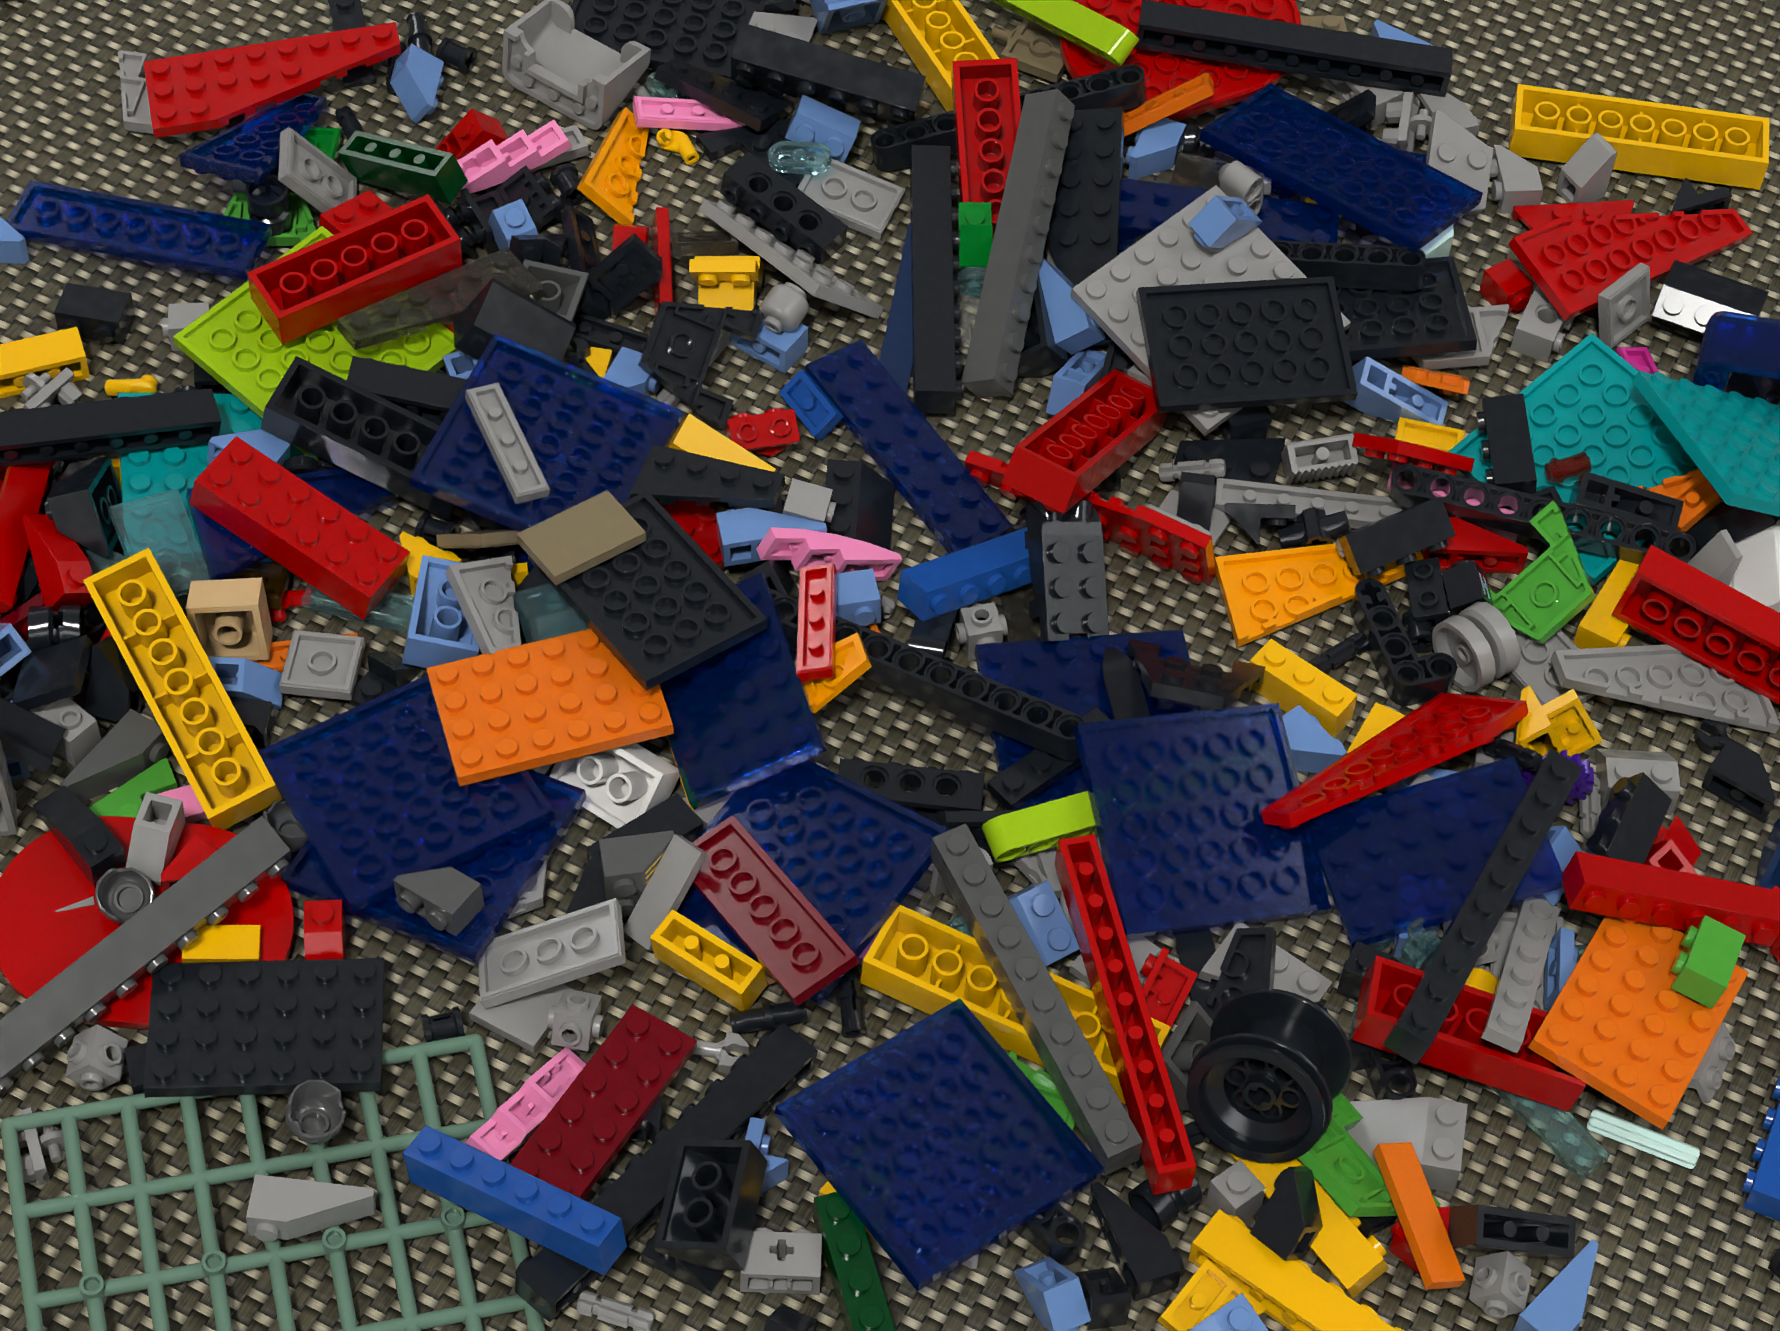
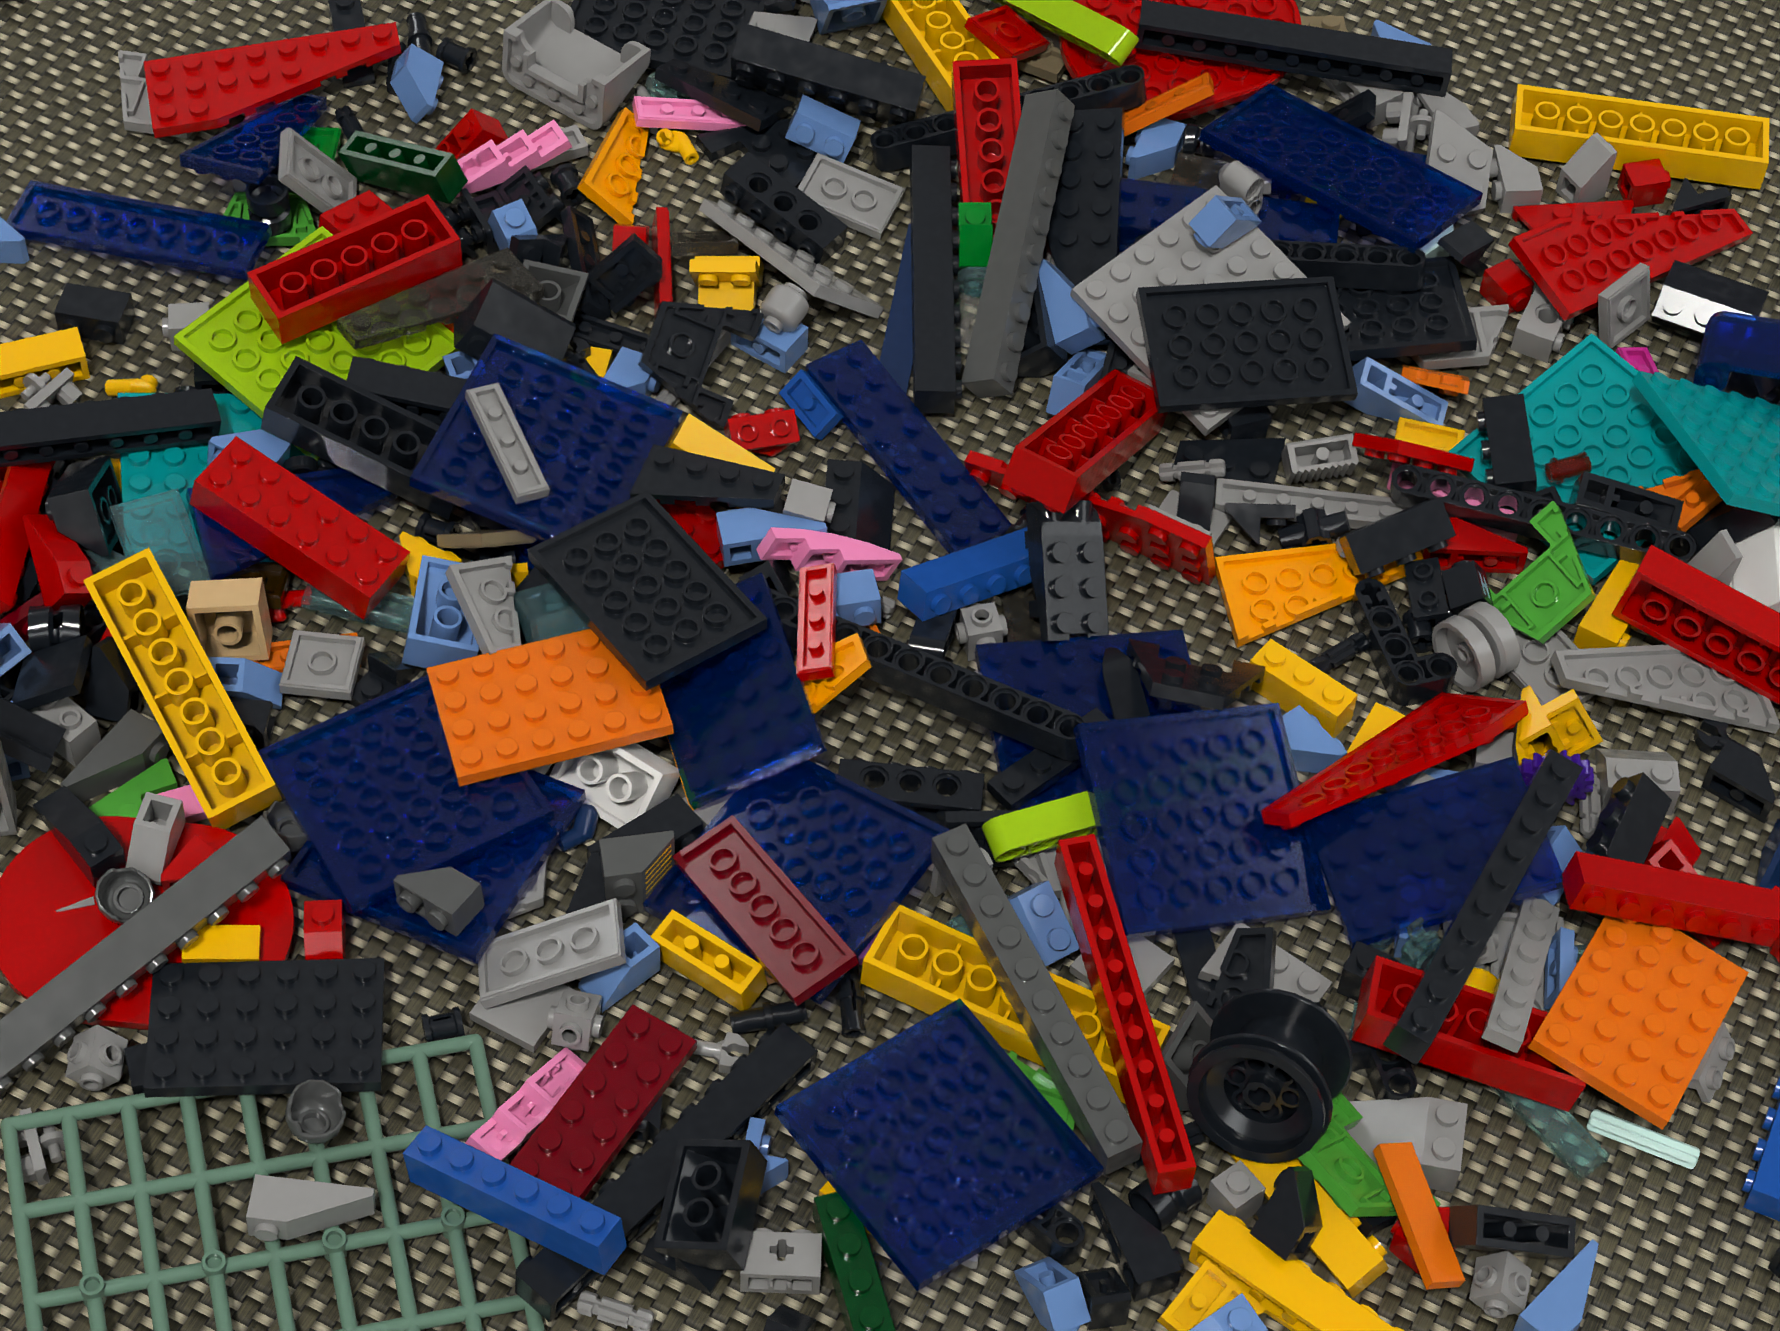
dark tan tile [517,490,646,585] -> none
light grey tile [623,834,708,951] -> none
clear light blue plate [768,141,832,175] -> none
red bracket [1140,947,1198,1027] -> none
black axle [1482,736,1542,772] -> none
bright green brick [1671,915,1746,1009] -> none
none -> dark blue arm [556,803,599,852]
none -> medium blue slope [578,922,661,1013]
none -> red tile [964,5,1050,62]
none -> black slope [1437,221,1494,277]
none -> red brick [1617,158,1671,208]

